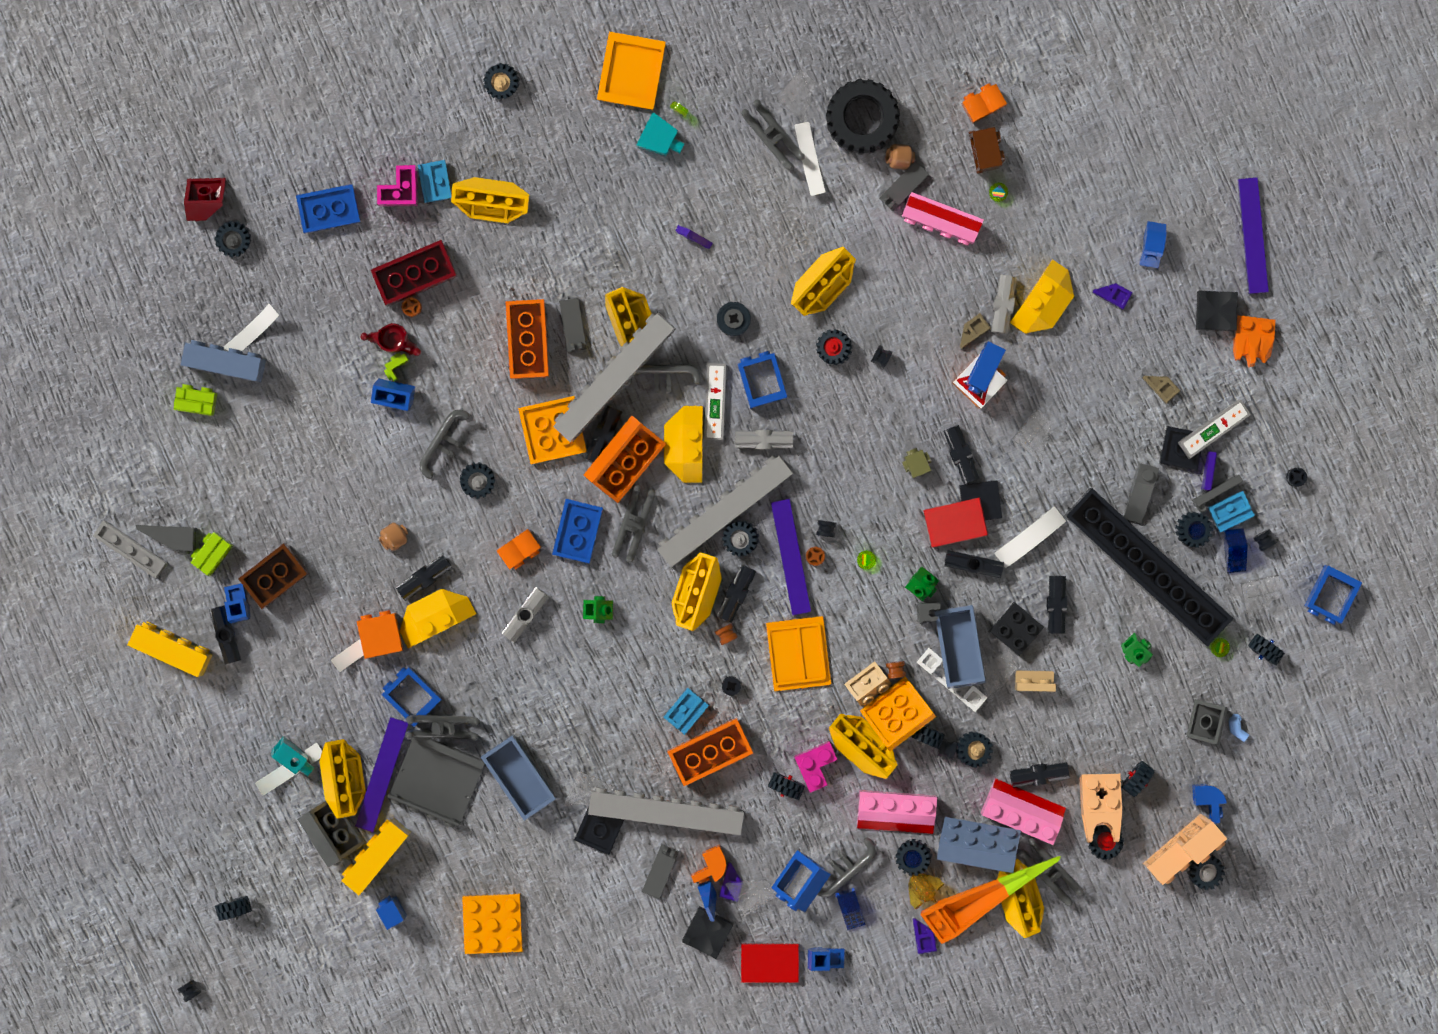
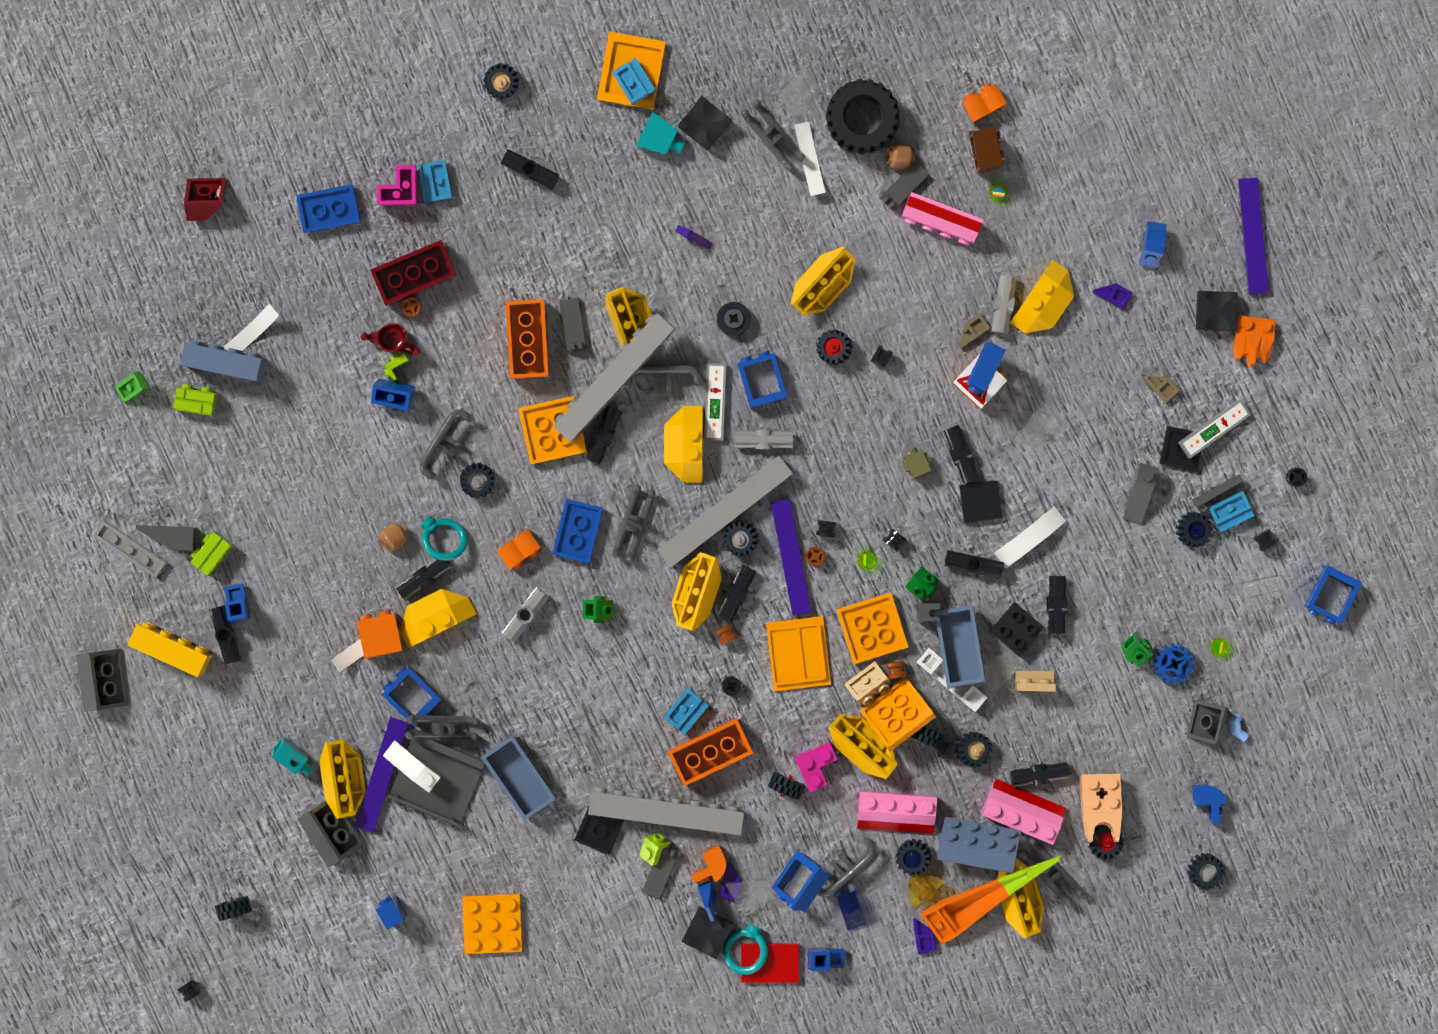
black wheel [215,221,251,257] -> none
reddish brown brick [238,543,310,609] -> none
white sticker [255,743,322,796] -> none
yellow brick [342,818,411,895] -> none
yellow wedge [451,177,529,223] -> none
orange brick [584,416,666,503] -> none
clear neon green tile [669,101,689,118] -> none
red tile [923,497,988,547] -> none
black brick [1064,488,1234,647] -> none
black wheel [1121,761,1155,797] -> none
light nougat brick [1143,814,1227,885] -> none
dark purple tile [1201,451,1217,490] -> none
clear blue slope [1224,528,1248,573] -> none
black wheel [1248,633,1285,666] -> none
none -> dark grey slope [76,648,129,712]
none -> bright green slope [115,371,150,403]
none -> white slope [383,740,441,792]
none -> teal piece [421,516,468,561]
none -> black piece [501,149,560,190]
none -> dark azure plate [612,58,656,105]
none -> lime bracket [639,833,670,866]
none -> black brick [678,96,732,151]
none -> teal piece [723,924,768,975]
none -> light orange plate [836,592,908,664]
none -> black wheel [882,528,907,551]
none -> blue gear [1152,643,1195,685]

